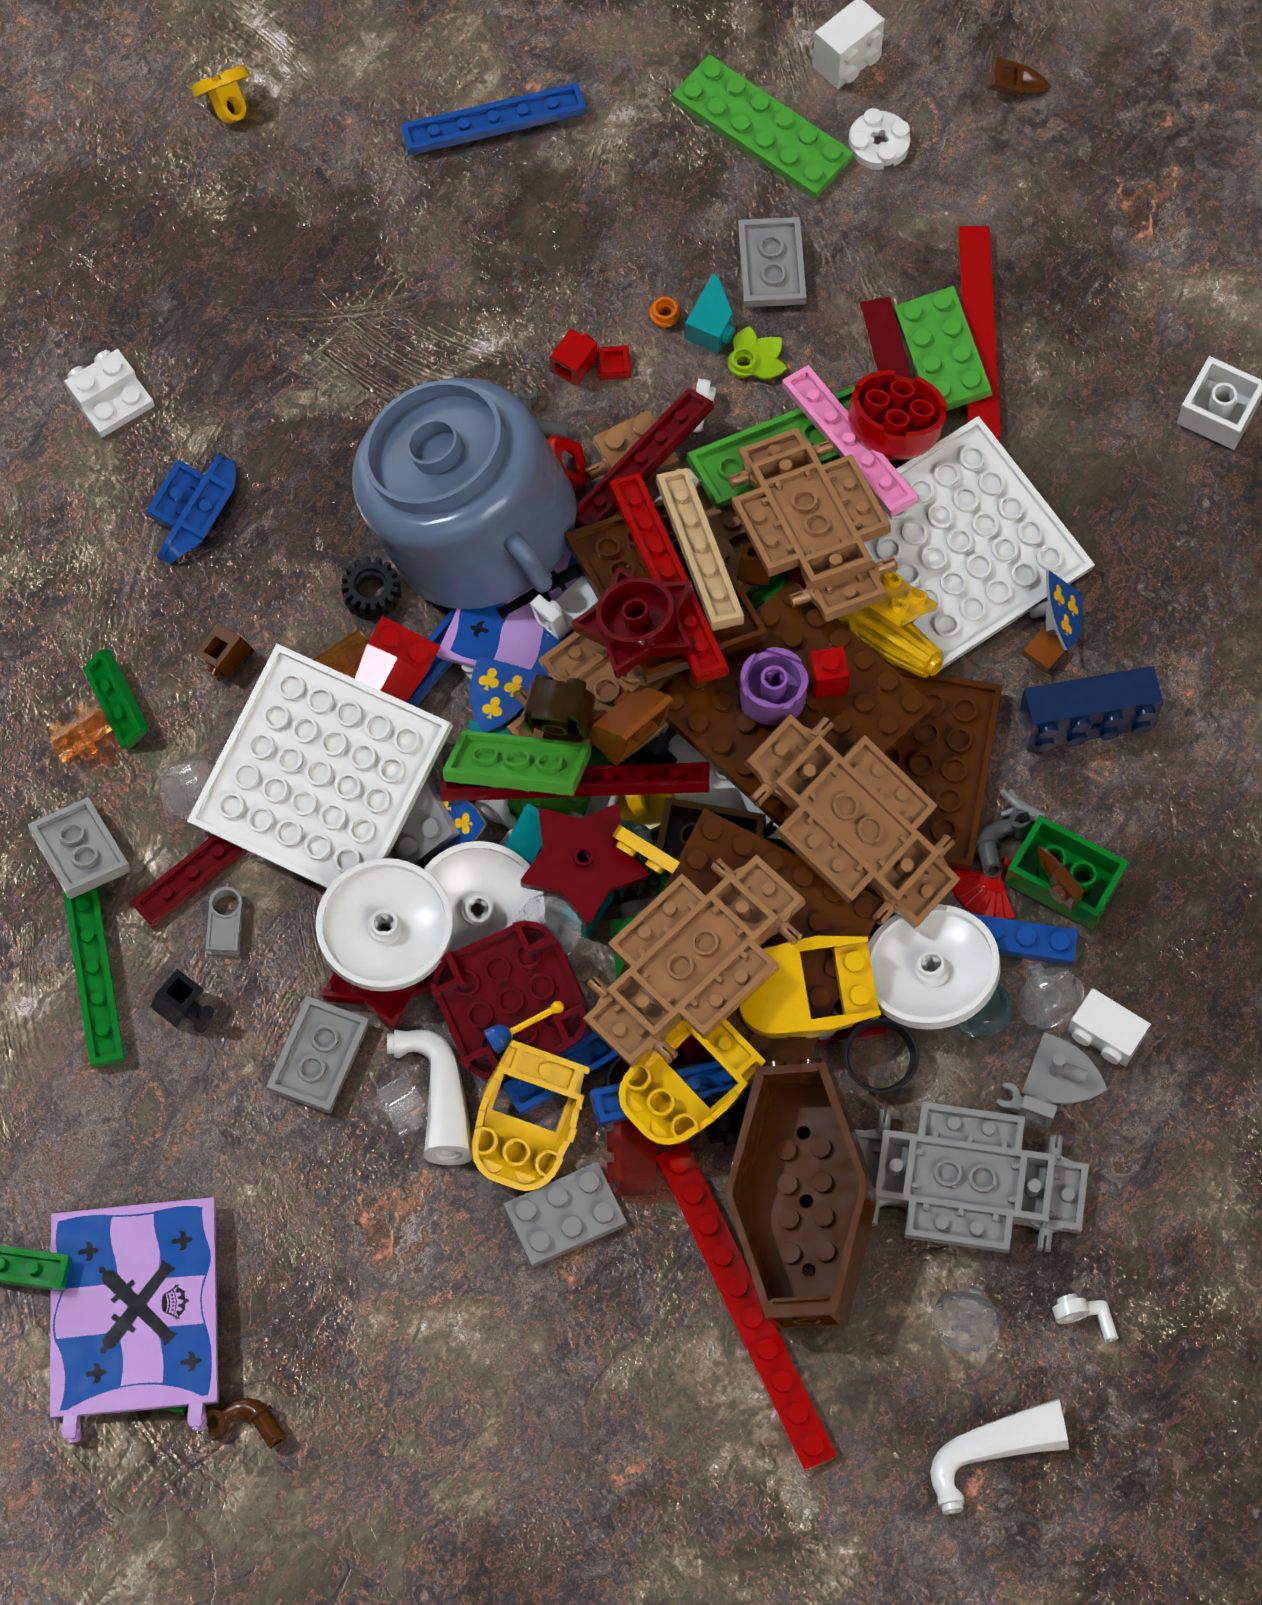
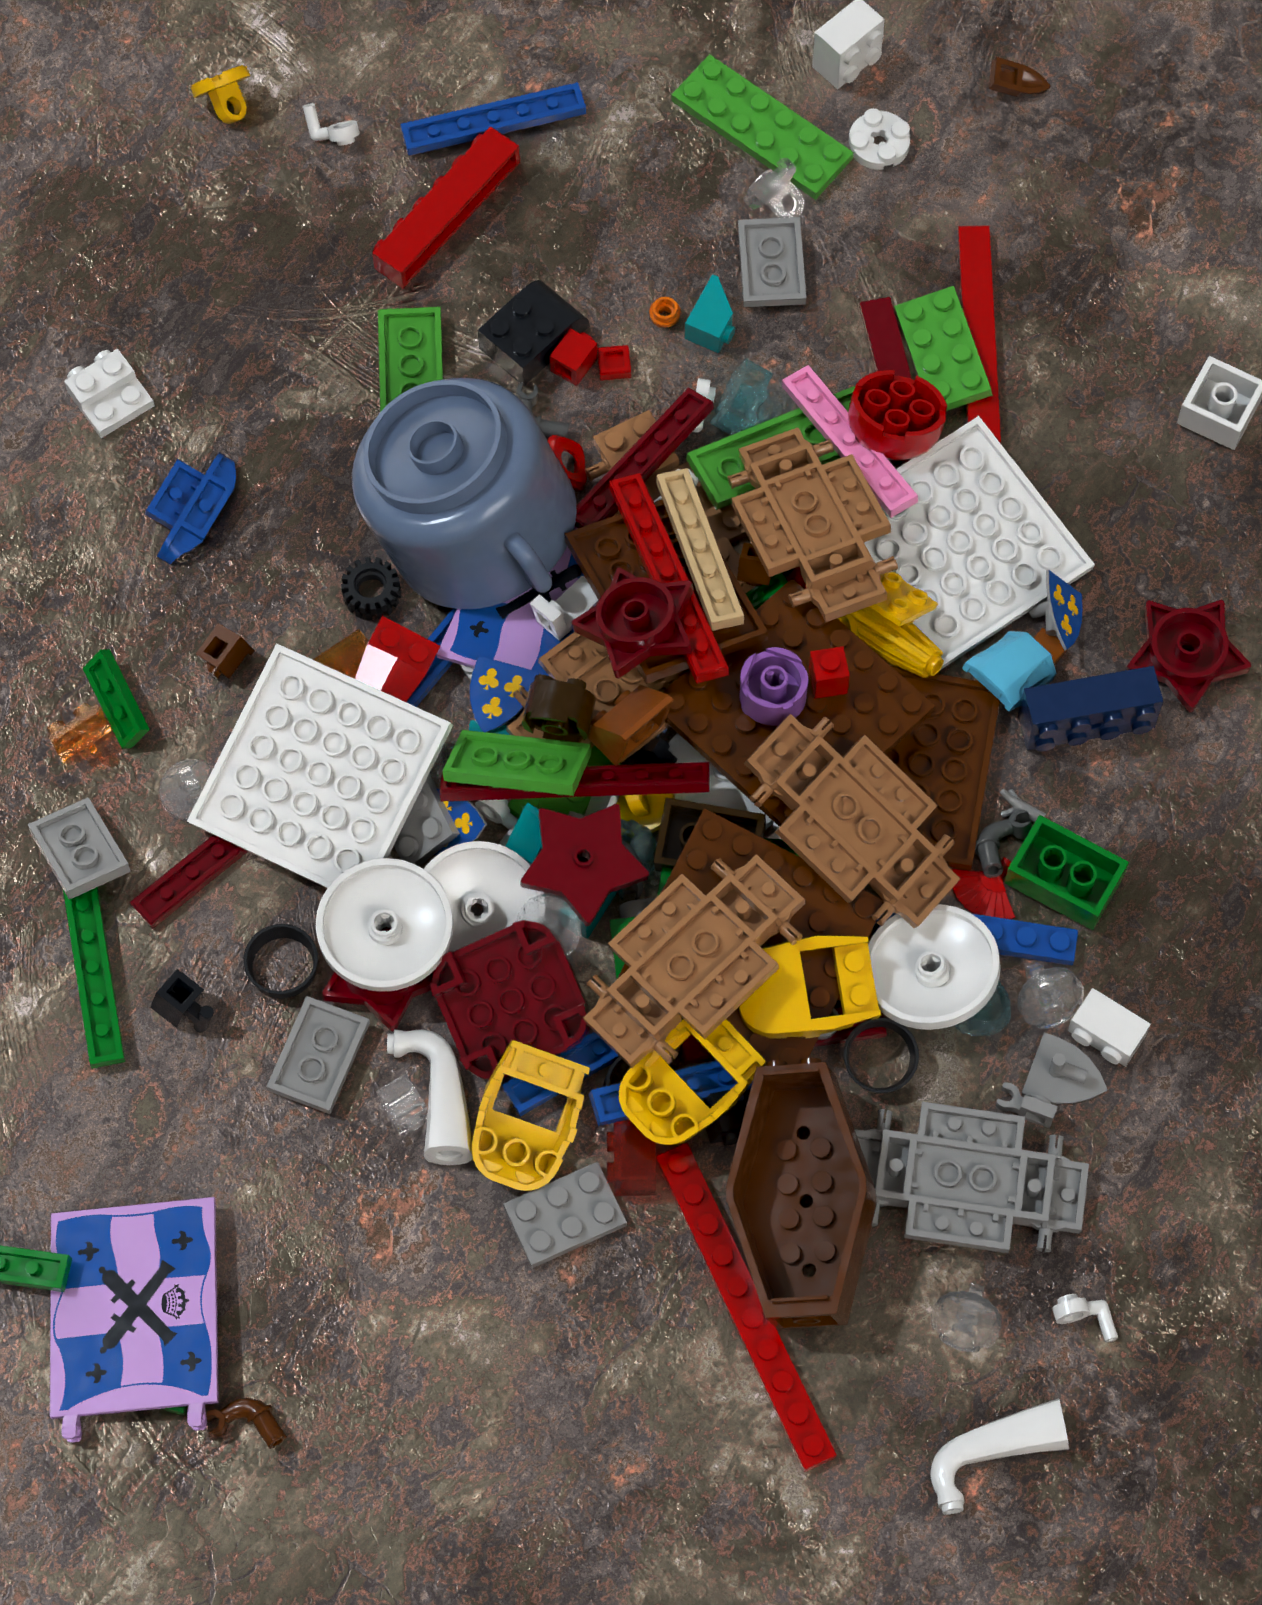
light grey piece [205,887,244,956] -> none
hinge [484,1001,564,1055] -> none
yellow plate [612,824,680,875] -> none
lime plate [728,326,787,380] -> none
reddish brown plate [1037,846,1085,911] -> none
none -> black tyre [243,924,318,999]
none -> white plate [303,103,360,146]
none -> red brick [372,126,520,289]
none -> bright green plate [378,307,443,412]
none -> black brick [478,280,590,386]
none -> clear light blue brick [709,358,773,435]
none -> clear tile [744,158,805,218]
none -> medium azure slope [962,631,1057,712]
none -> dark red plate [1126,600,1251,713]

